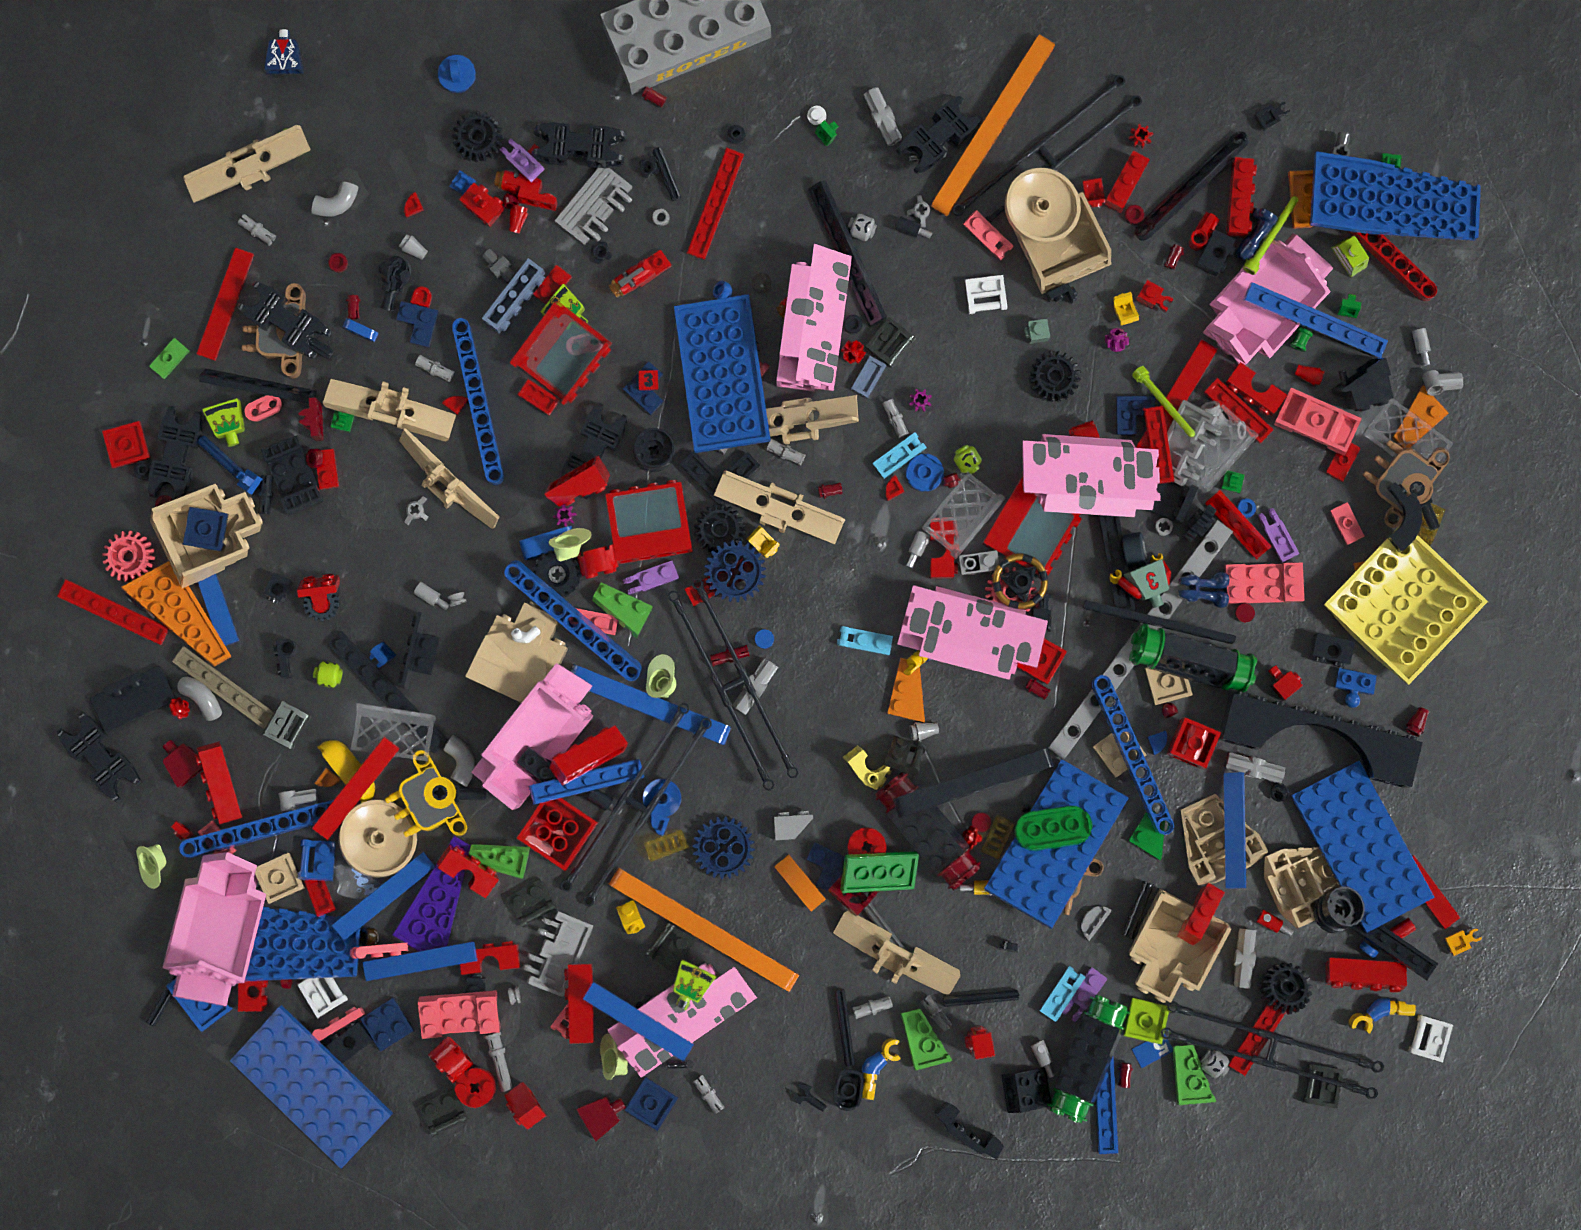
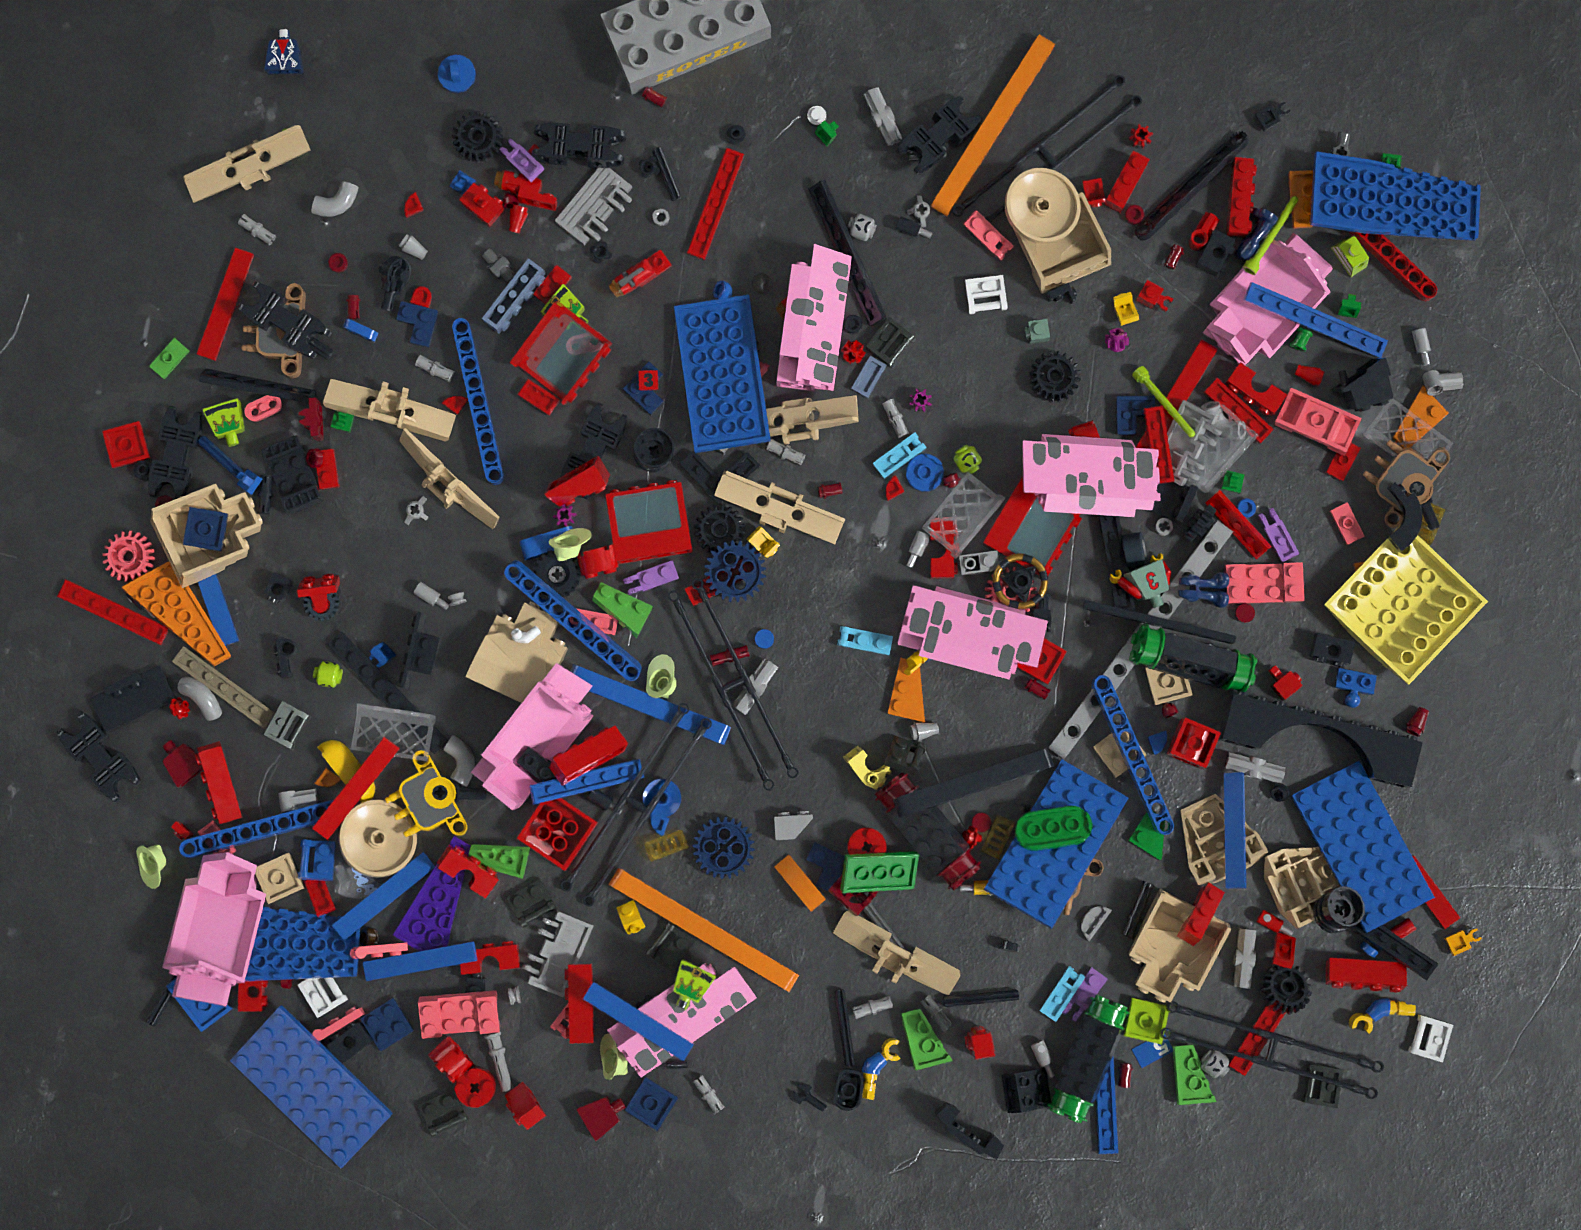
none -> red plate [1273,933,1296,969]

